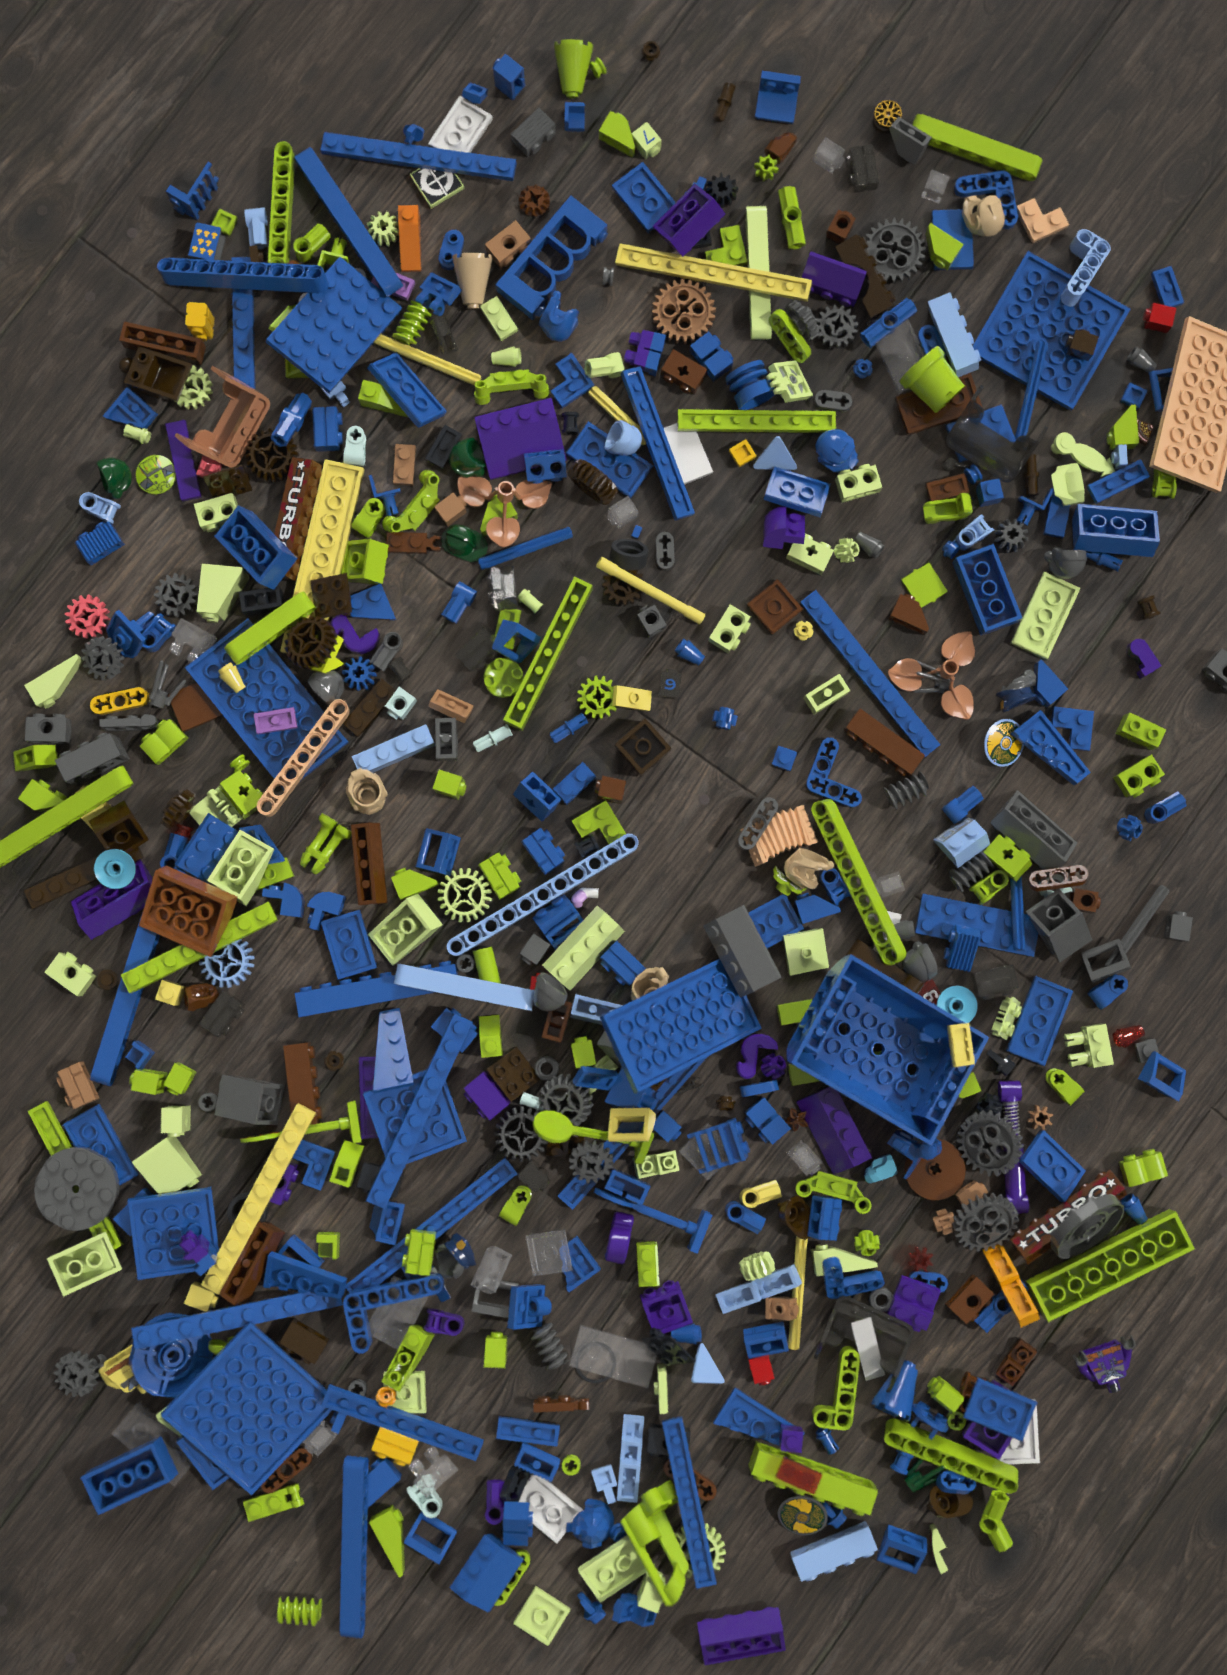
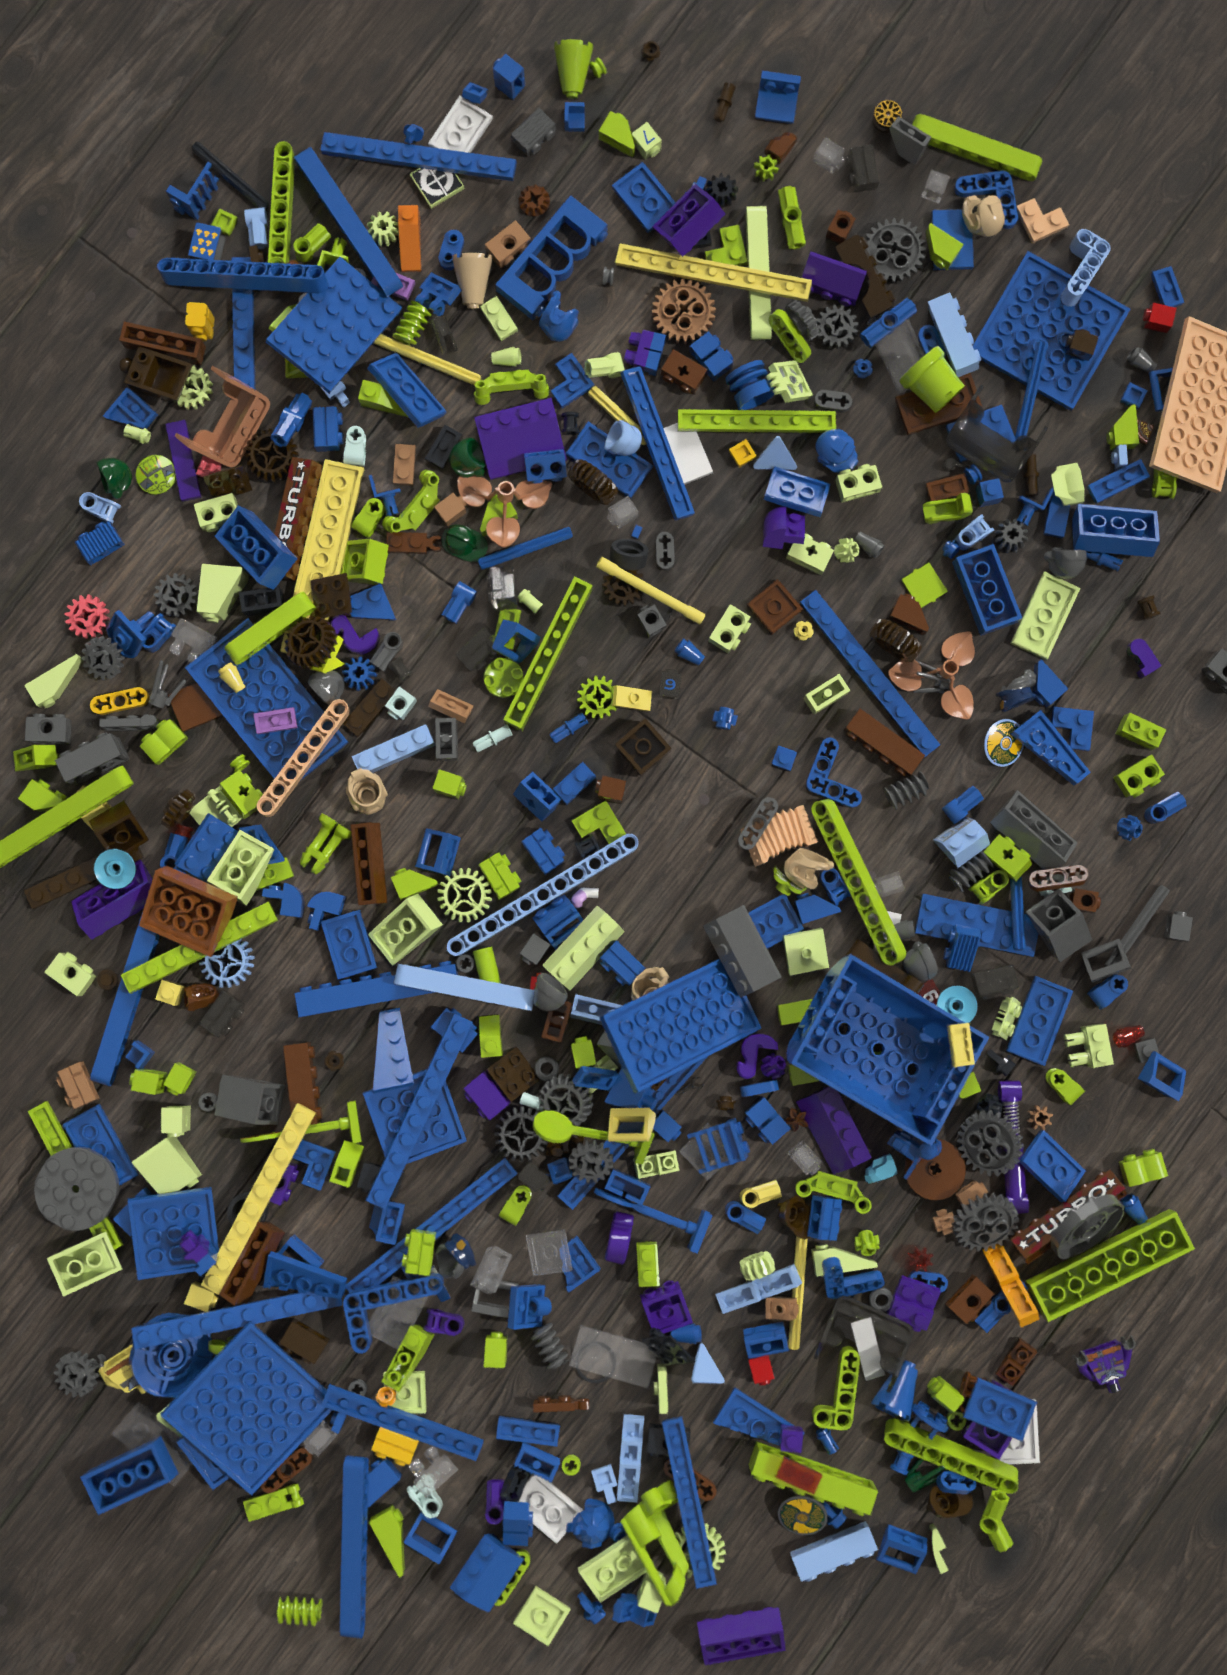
lime panel [316,1232,340,1259] -> none
dark purple tile [359,1056,378,1139] -> none
yellowish green brick [1051,432,1115,477] -> none
none -> black axle [191,141,269,210]
none -> blue plate [547,1157,574,1184]
none -> dark brown gear [869,619,922,662]

